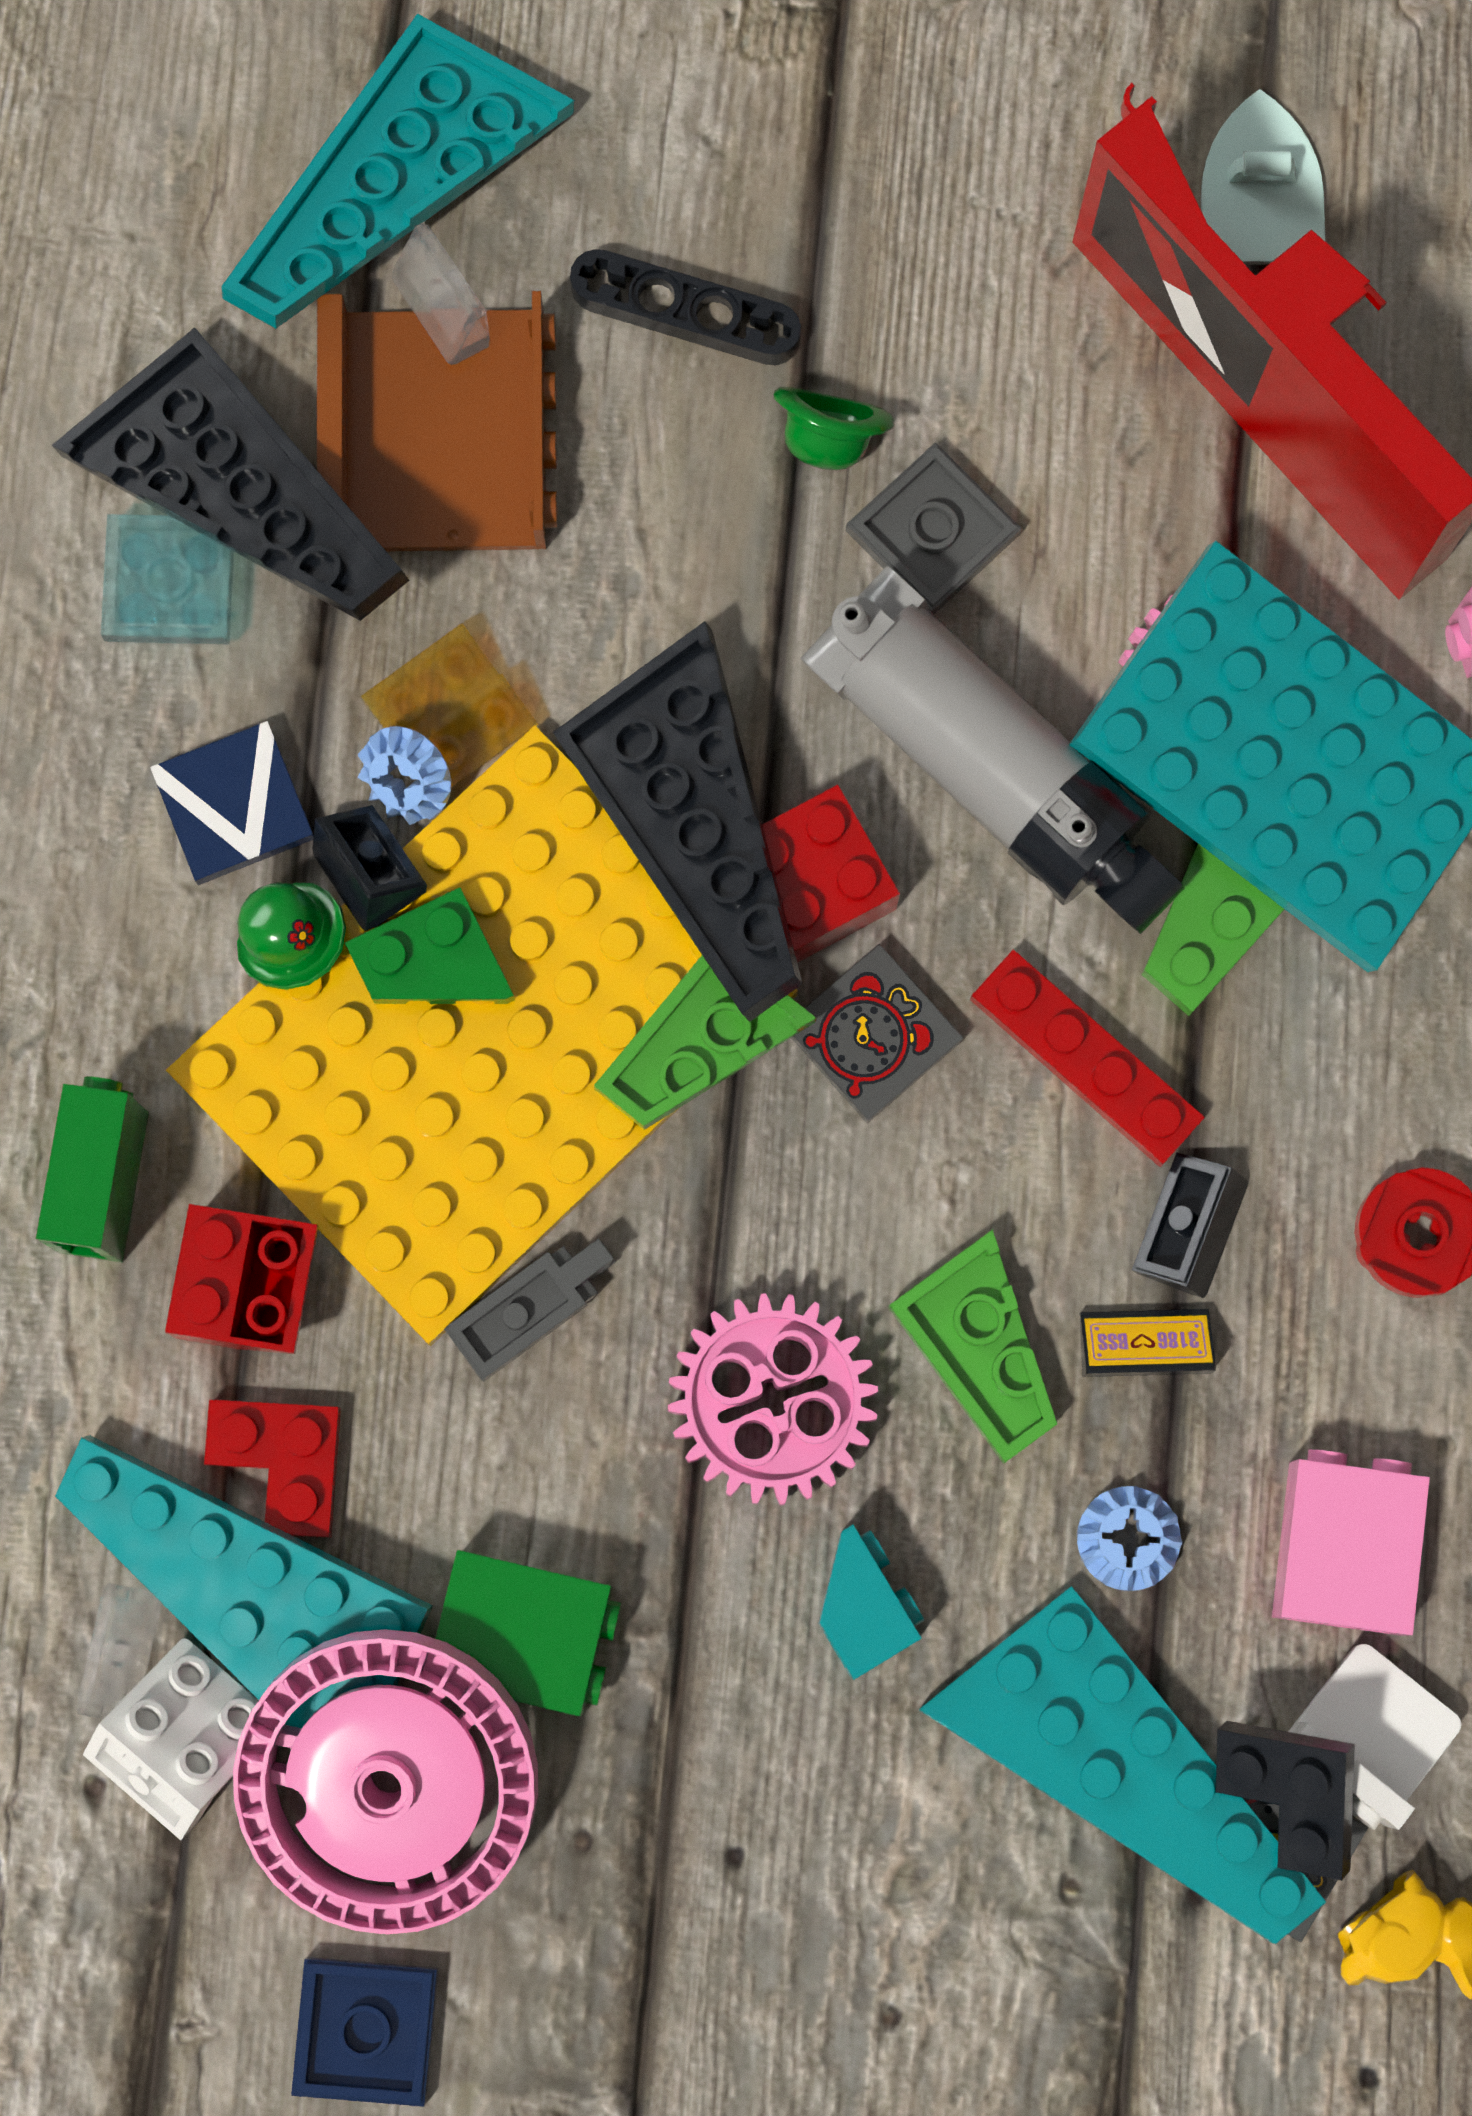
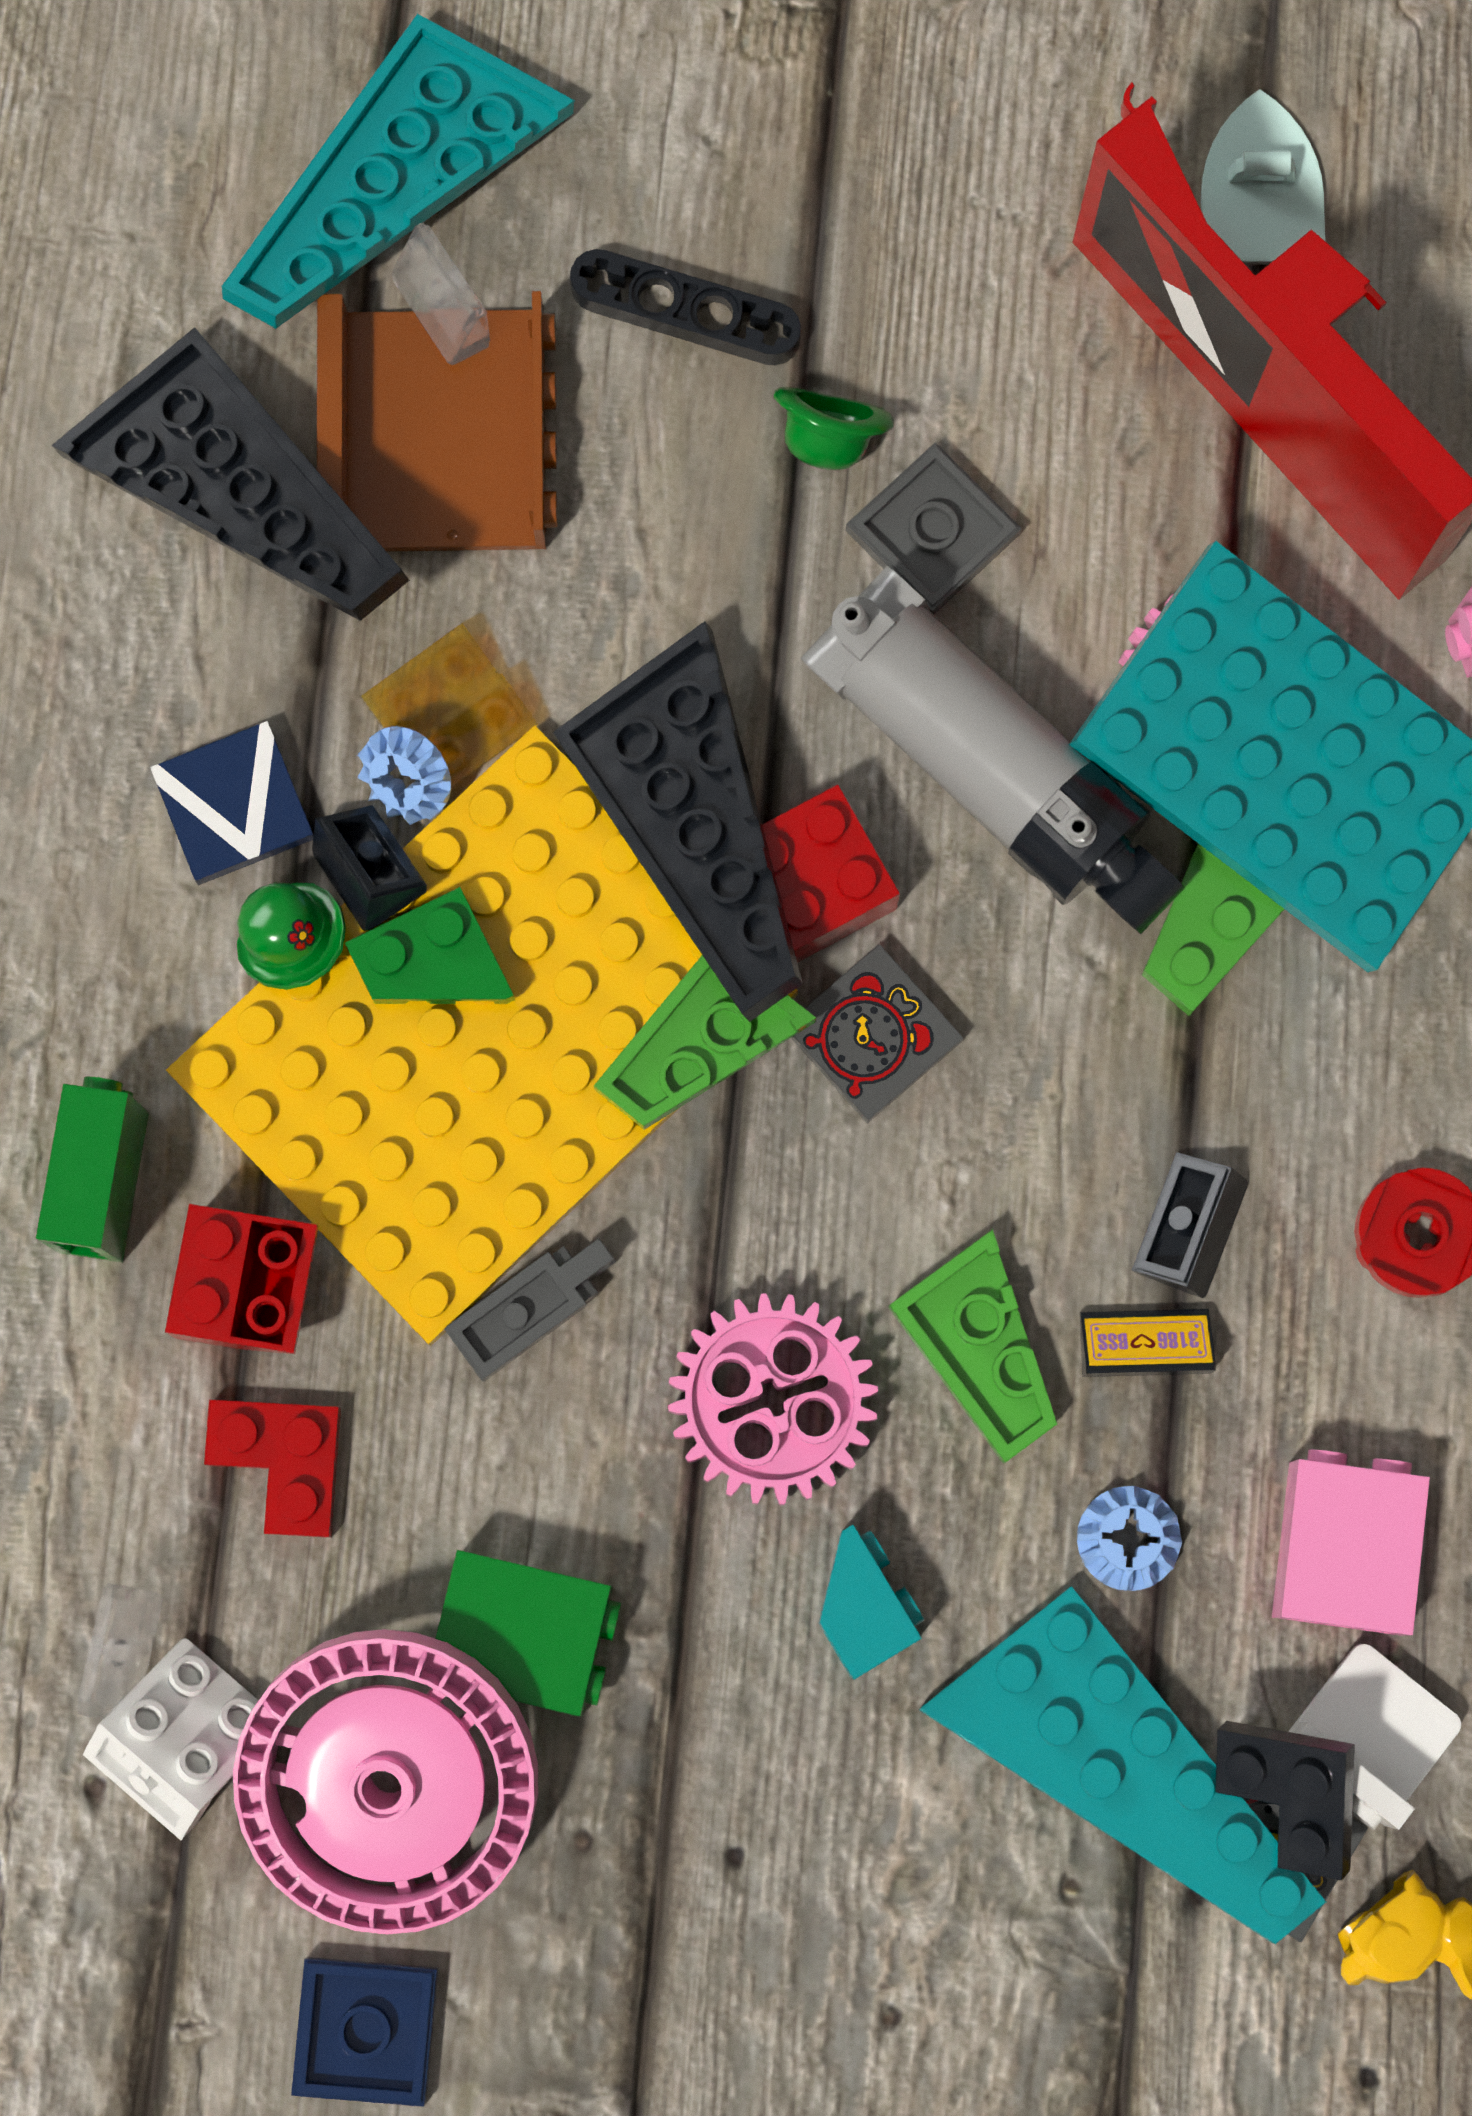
teal wing [55,1435,433,1728] -> none
clear light blue plate [101,514,234,645] -> none
red plate [970,949,1205,1167] -> none

